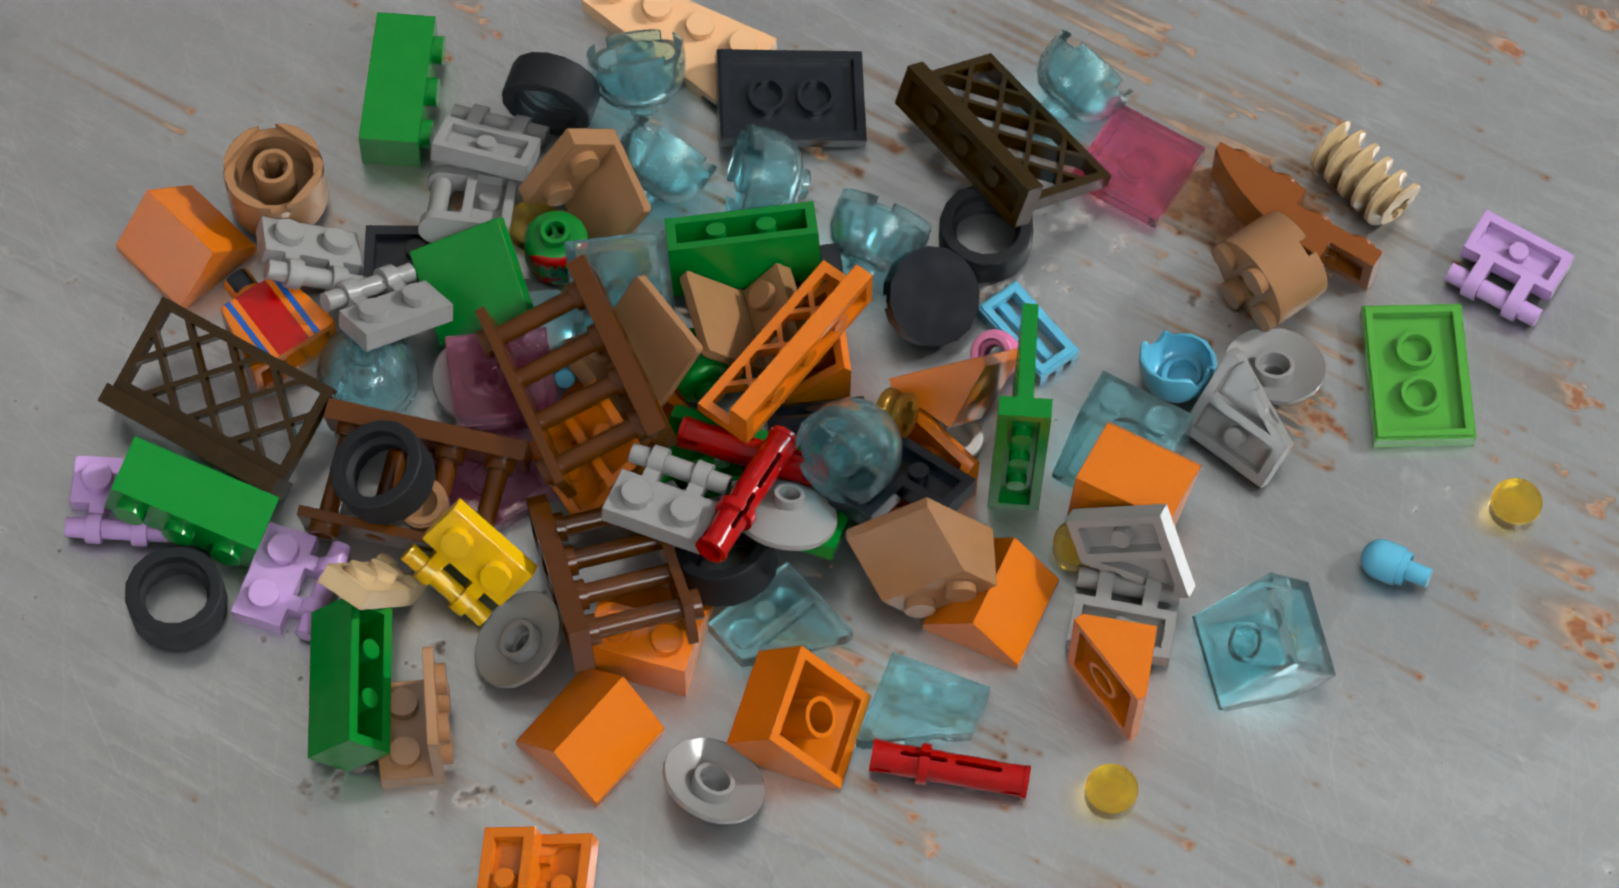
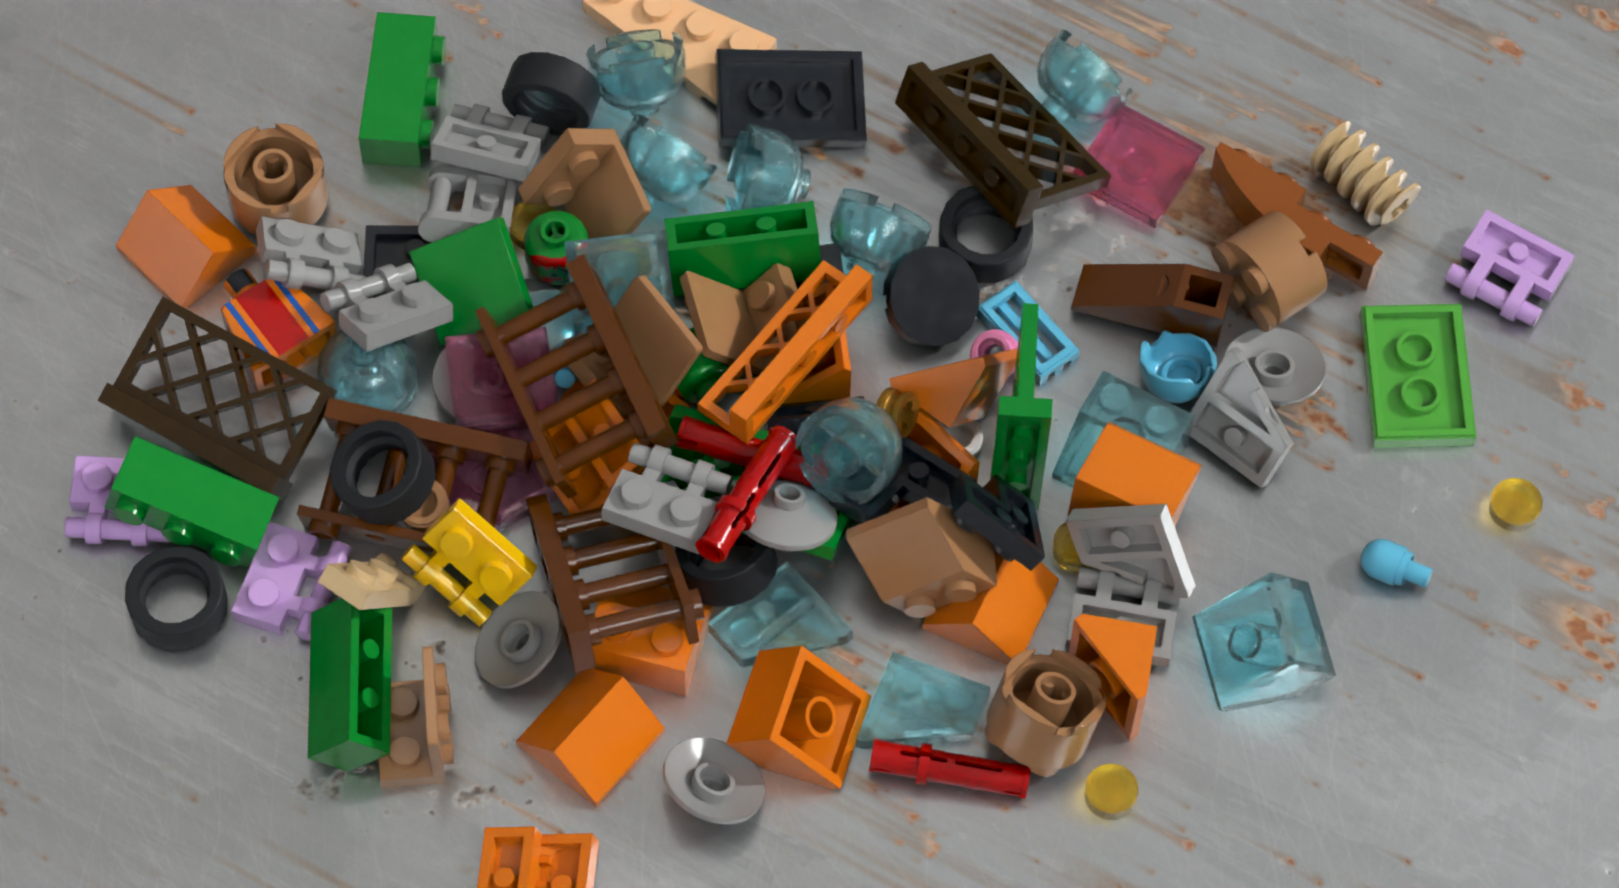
none -> black plate [949,473,1045,571]
none -> medium nougat brick [984,649,1106,777]
none -> reddish brown slope [1071,264,1235,347]

